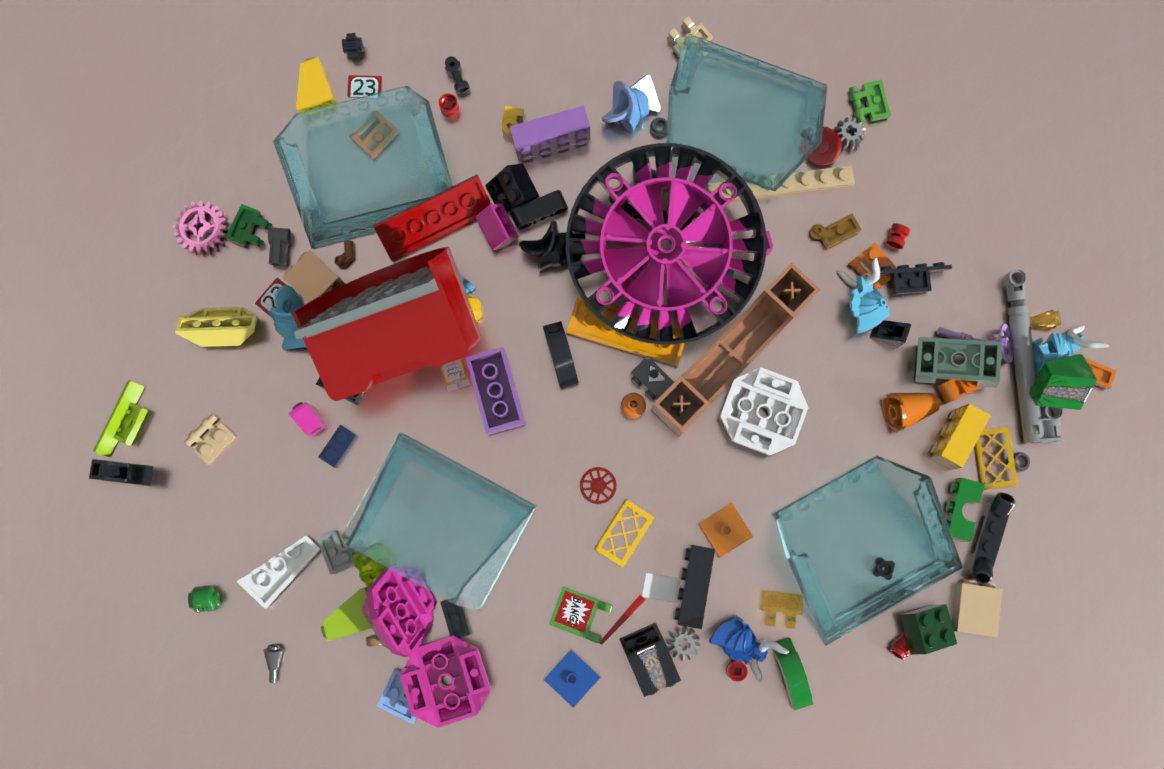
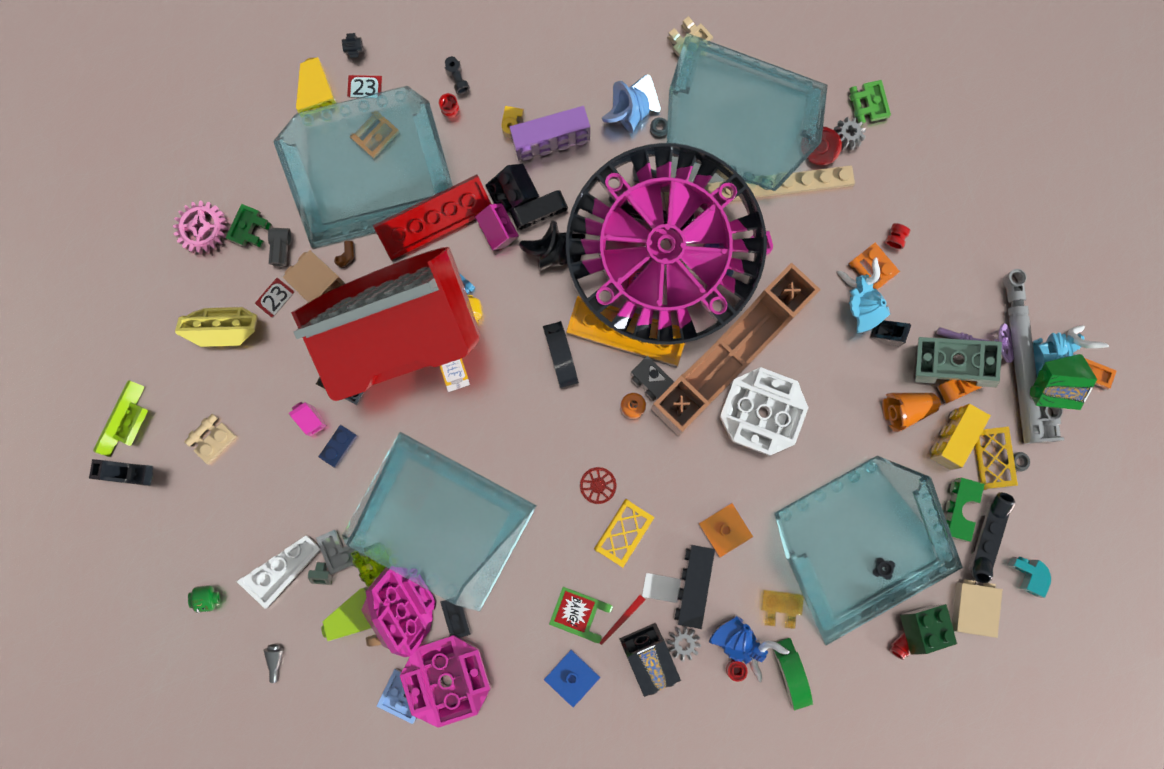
medium azure helmet [268,285,306,350] -> none
medium lavender brick [465,347,526,435] -> none
pearl gold hinge [810,213,862,249] -> none
black bracket [880,262,952,295] -> none
clear yellow cone [1030,309,1061,329] -> none
none -> sand green tile [308,562,332,585]
none -> teal brick [1007,556,1051,598]

